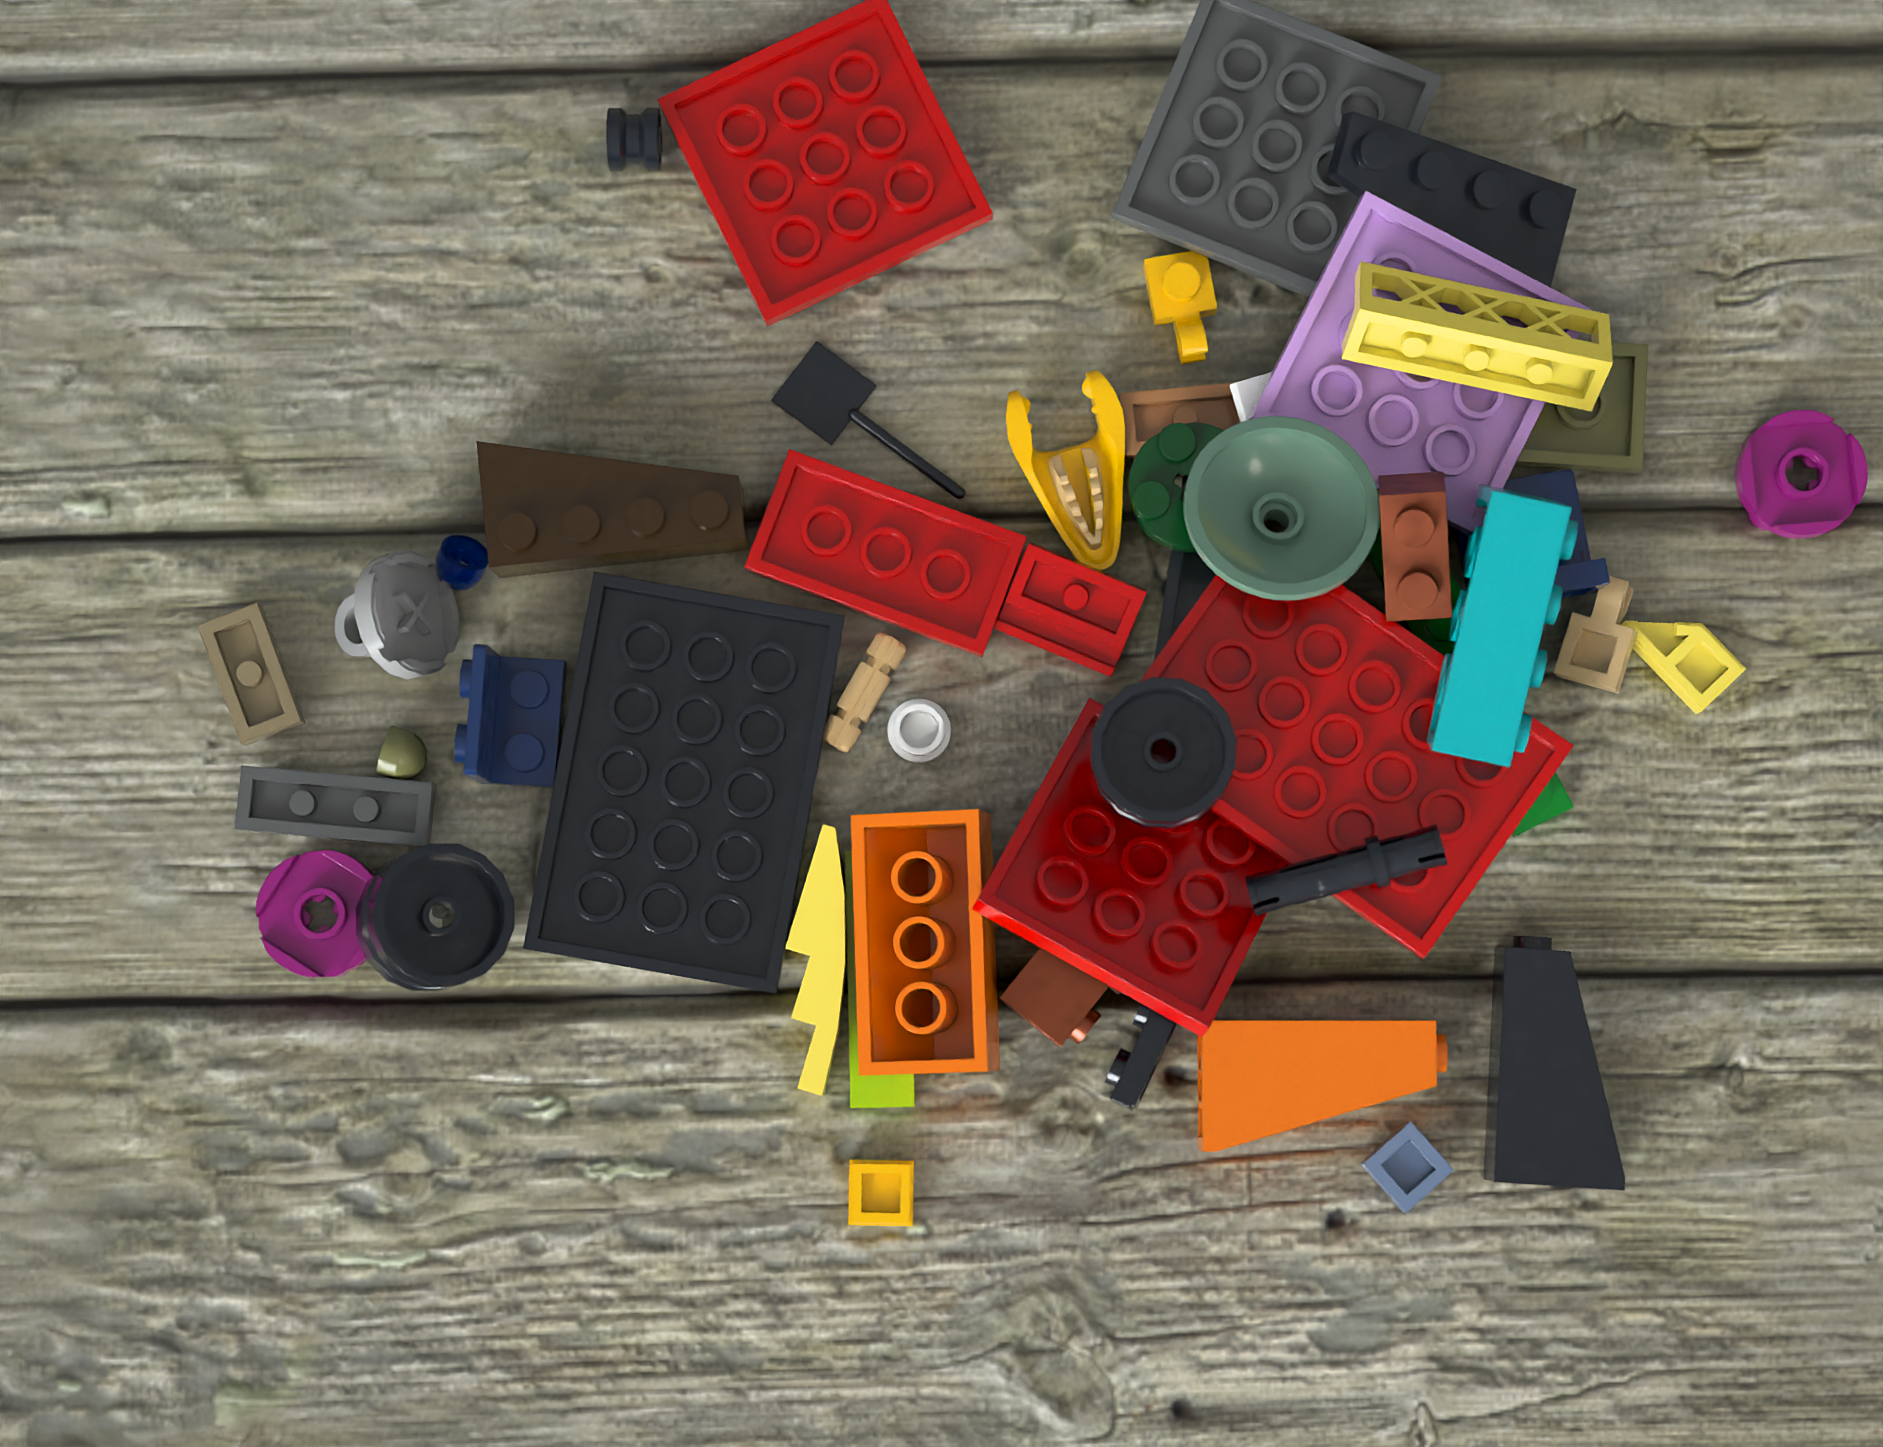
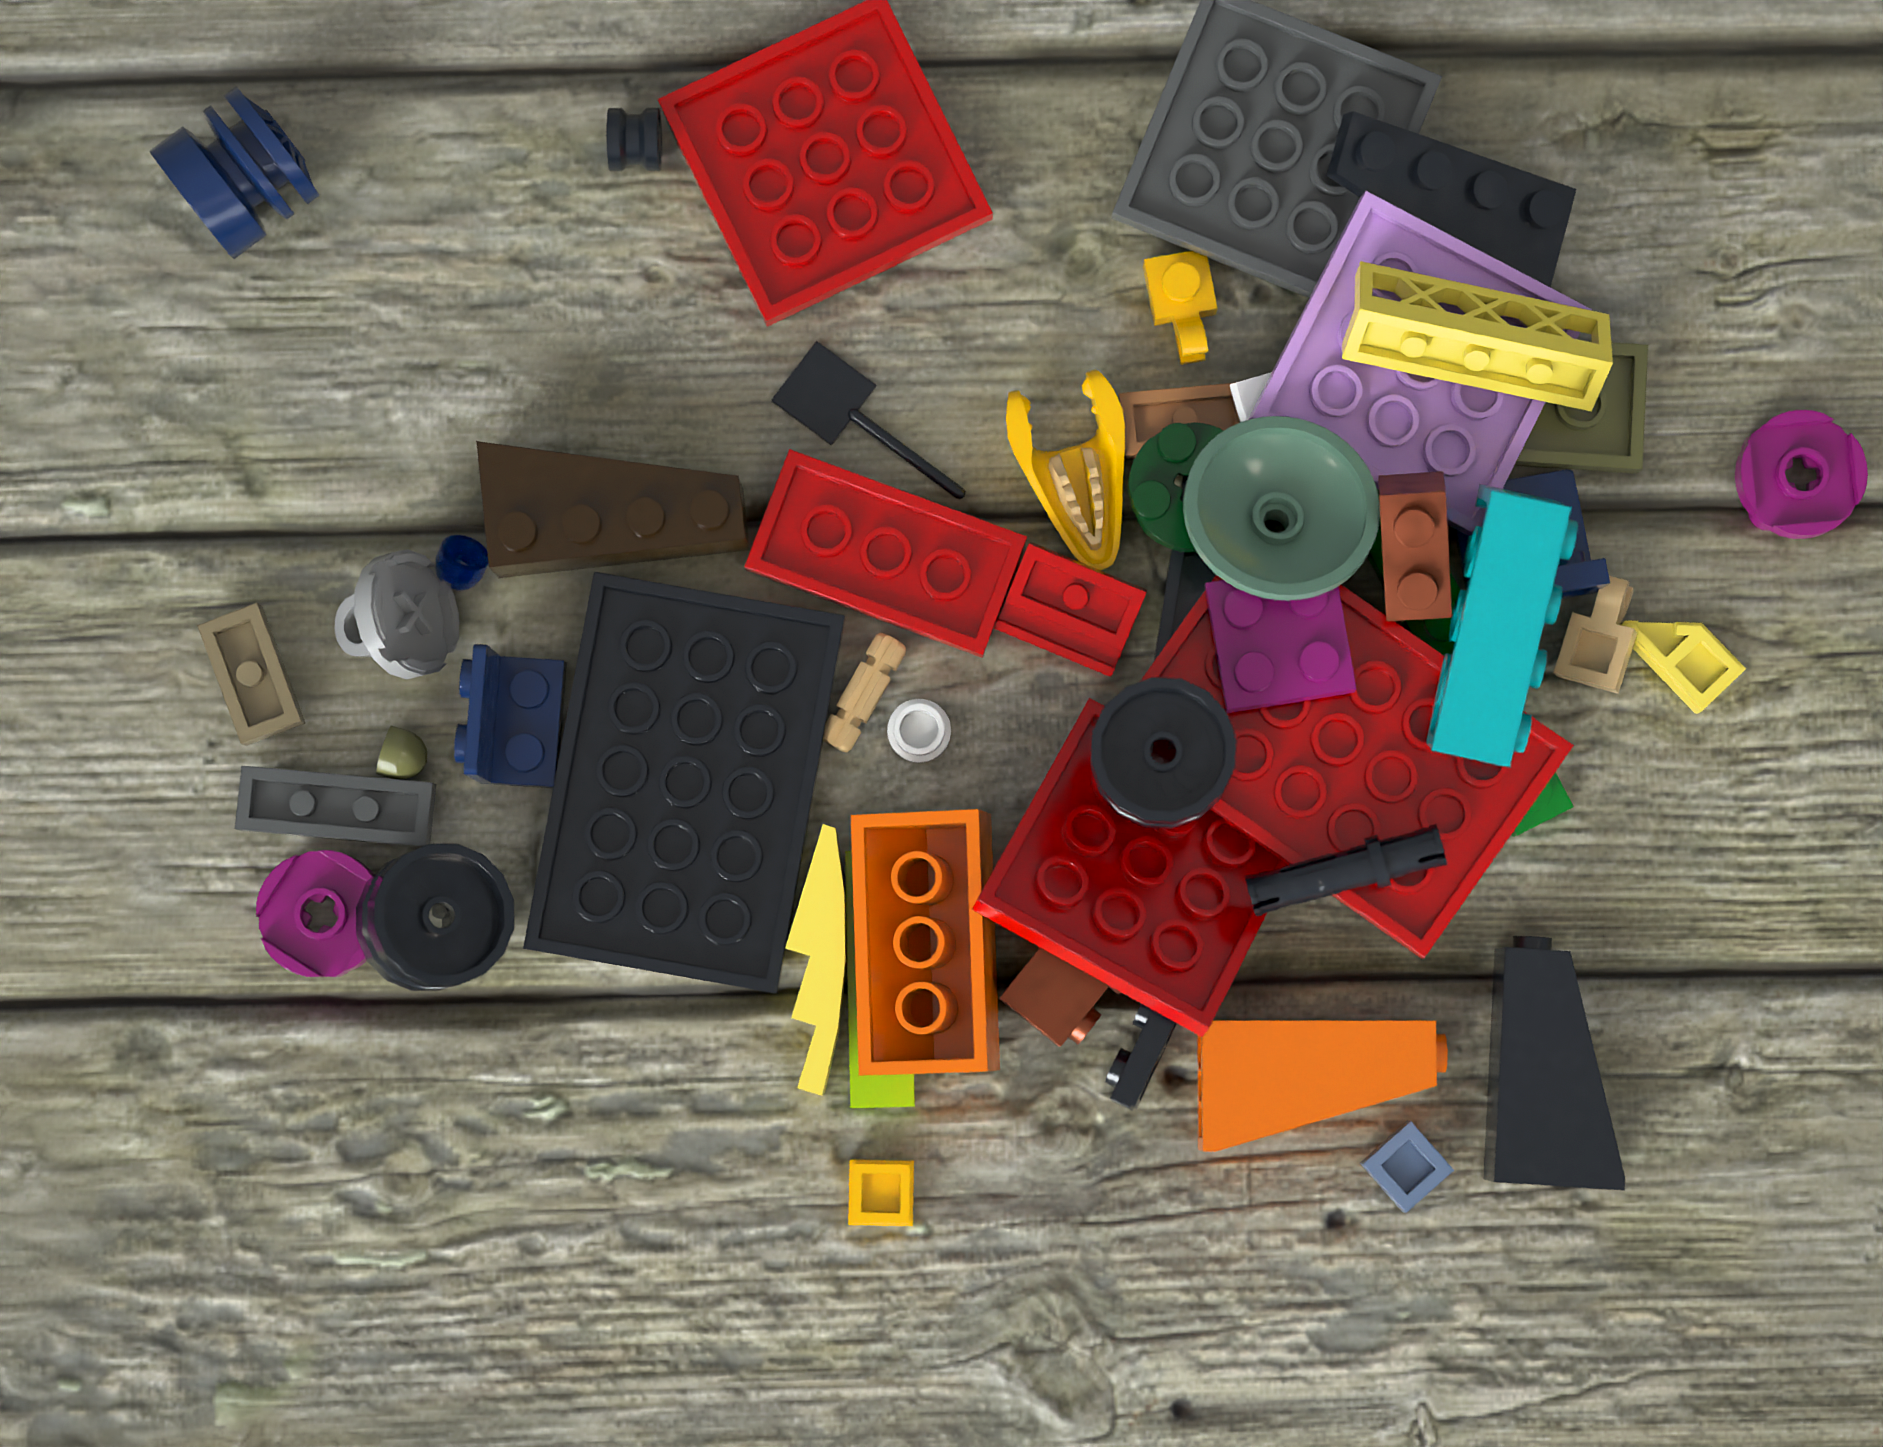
none -> dark blue wheel [149,86,320,259]
none -> magenta plate [1205,580,1356,713]

